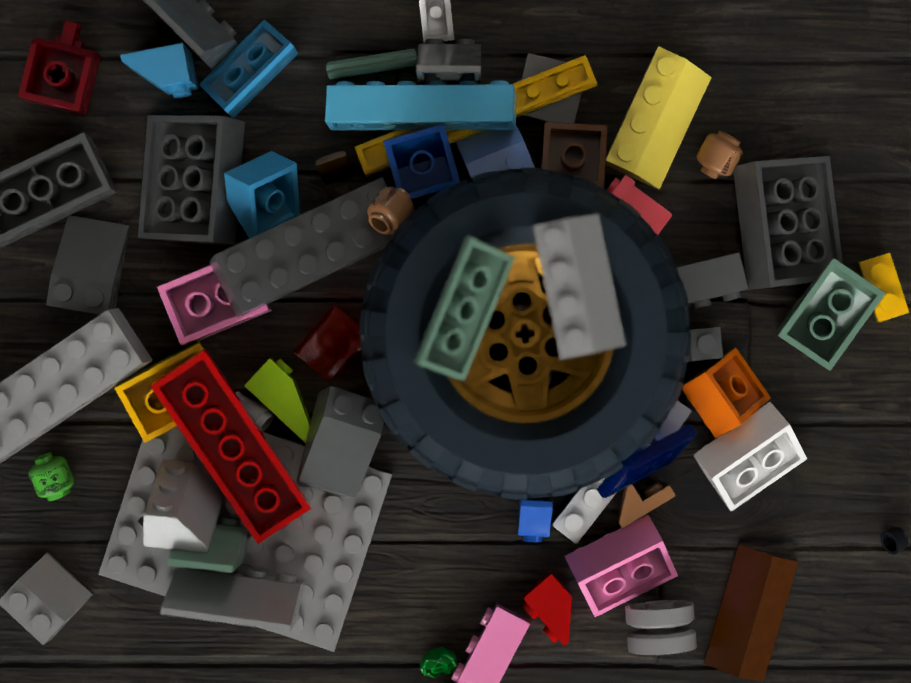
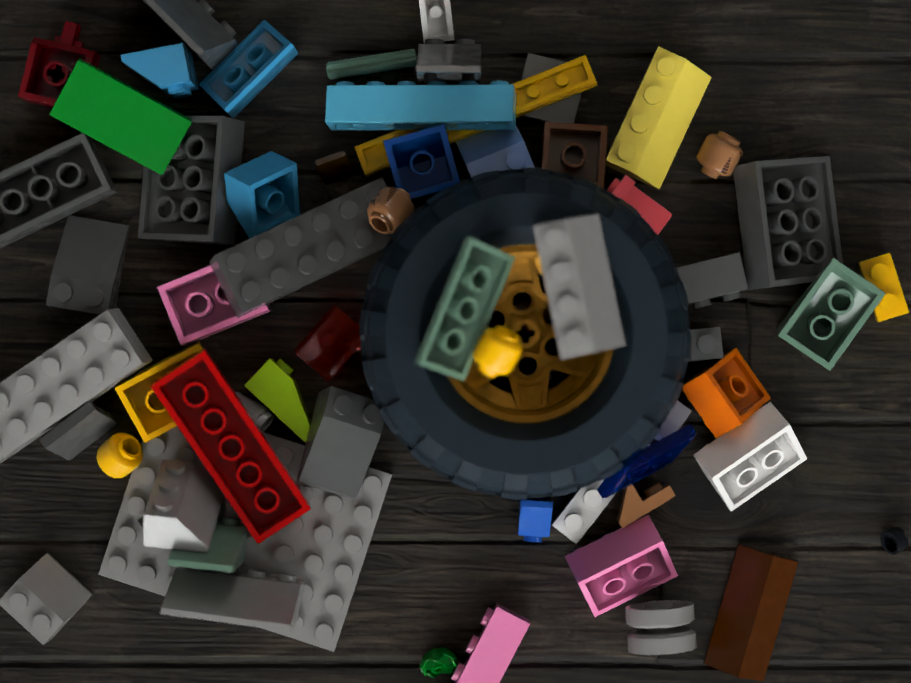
bright green head [28,452,75,501] -> none
red slope [522,571,572,646] -> none
none -> dark grey tile [40,402,118,461]
none -> green tile [49,58,192,175]
none -> yellow head [96,433,143,478]
none -> yellow head [473,325,522,377]

